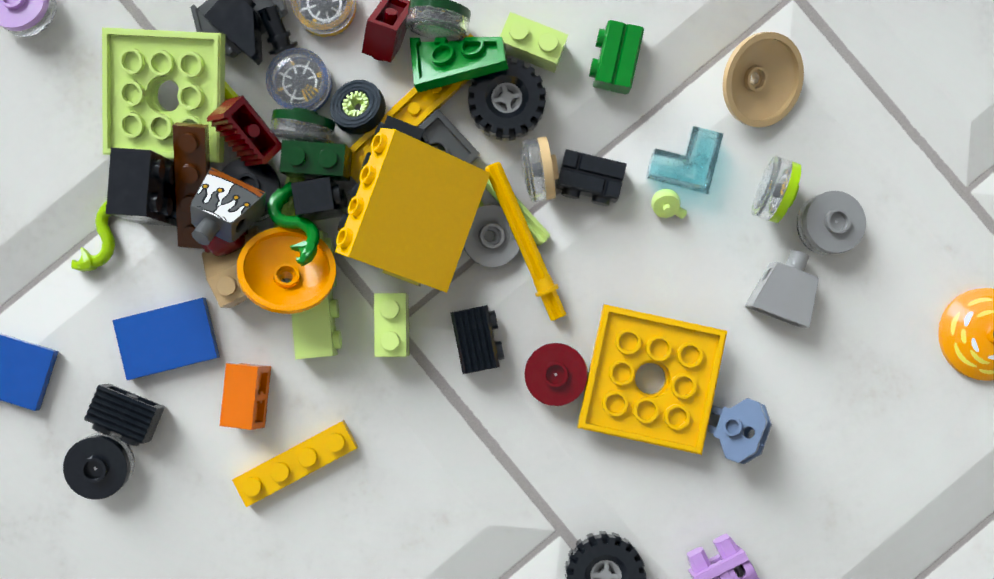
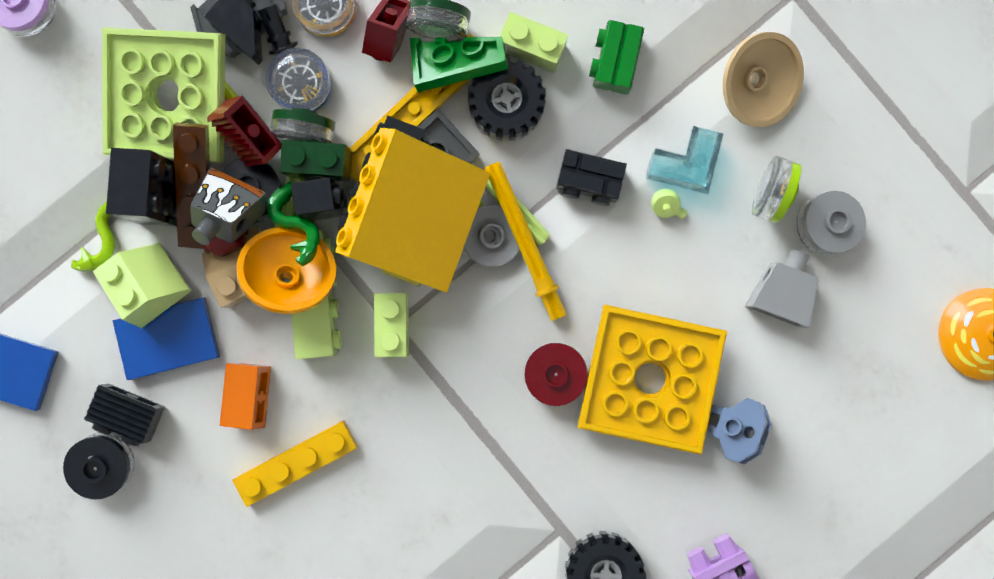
black bush [330,80,386,134] -> none
black brick [450,305,505,374] -> none
clear piece [521,136,559,203] -> none
none -> yellowish green slope [93,243,192,328]

